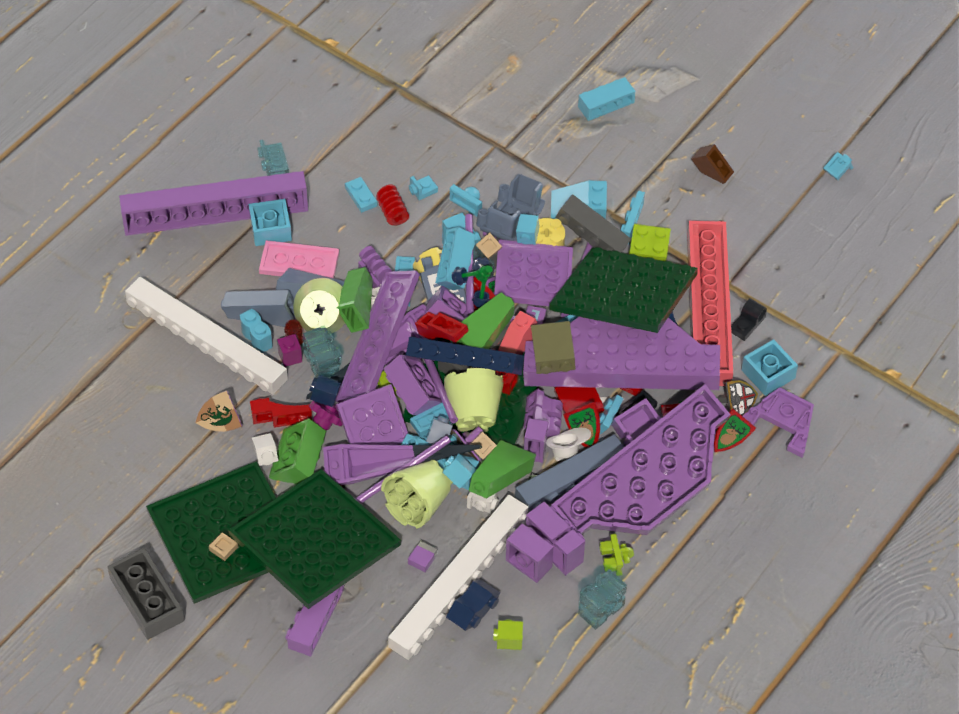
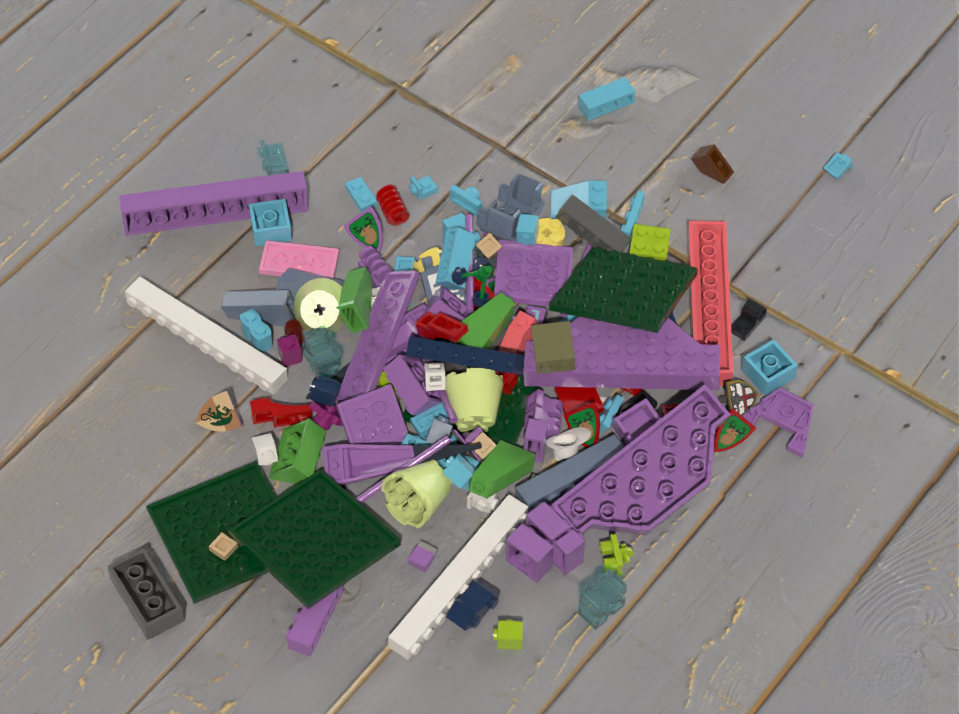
none -> shield [344,206,383,252]
none -> white brick [424,363,446,391]

